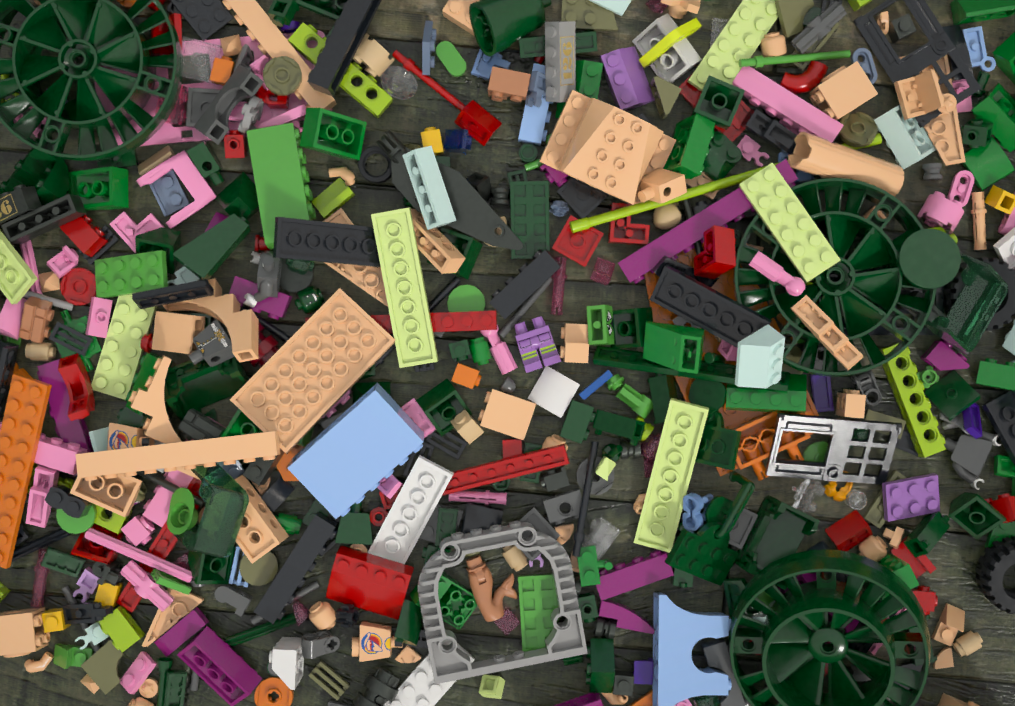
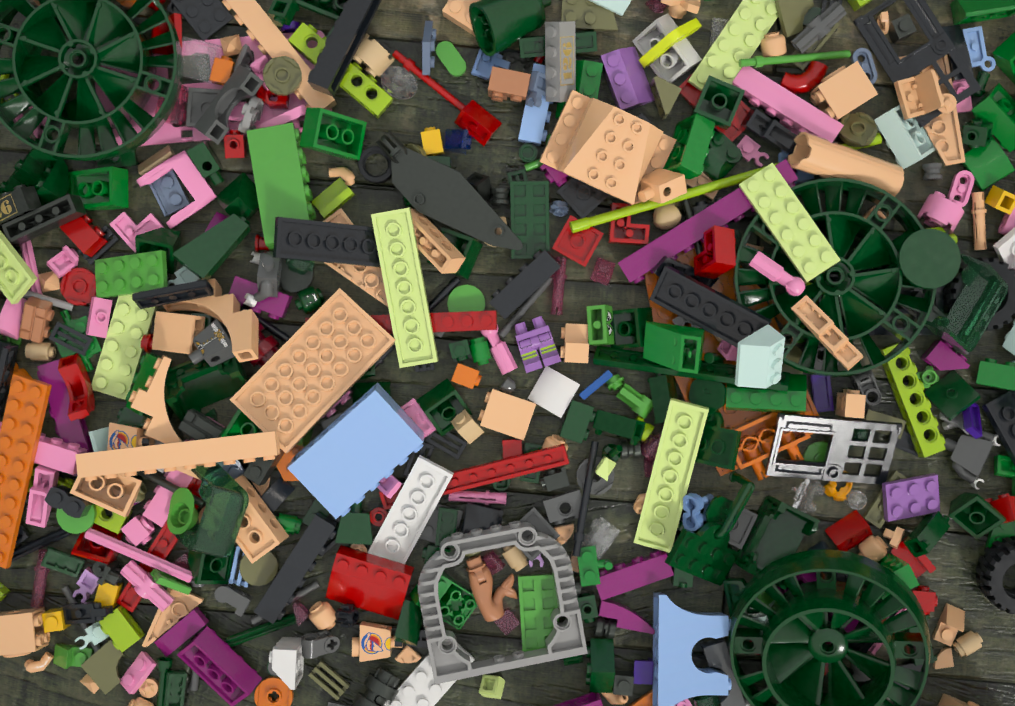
light aqua brick [402,146,456,230] -> none
none -> clear pink plate [481,551,505,575]

